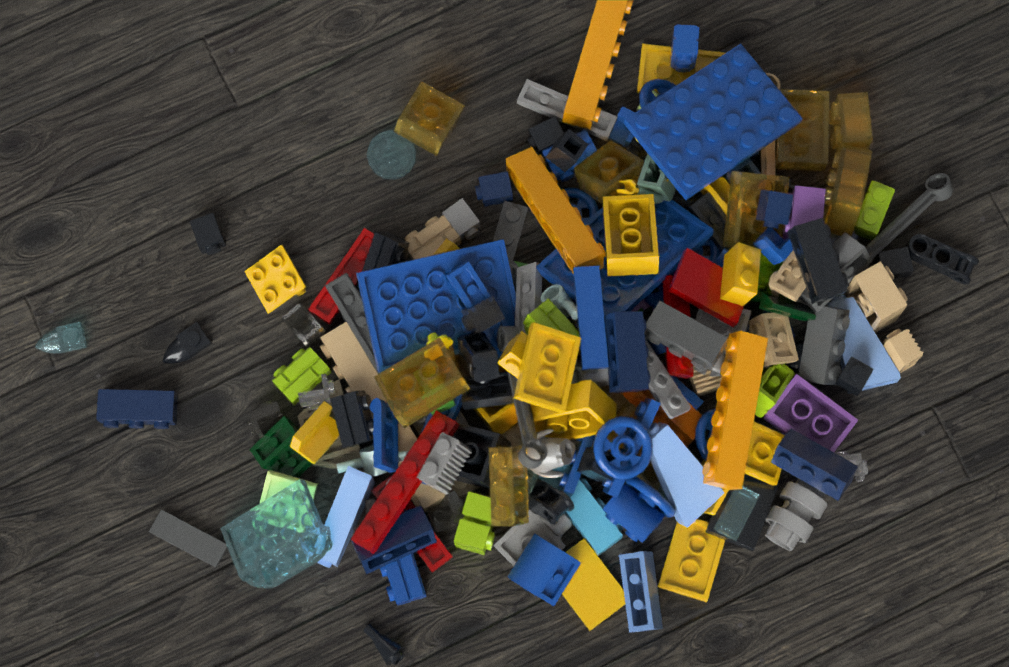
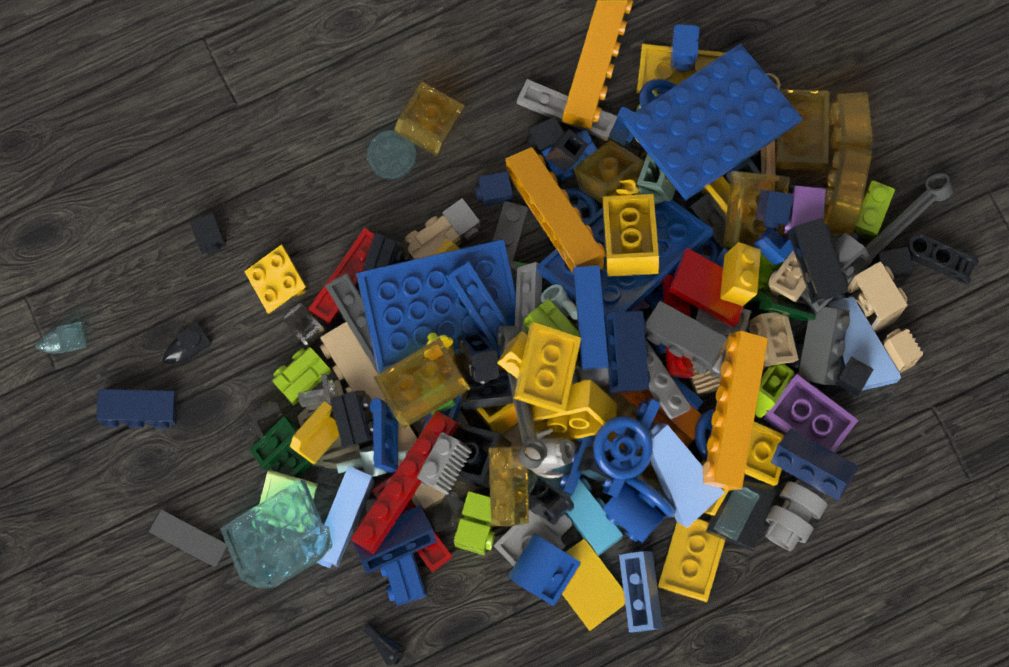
clear smoke bracket [461,296,505,333] -> none
clear bracket [835,451,868,482] -> none

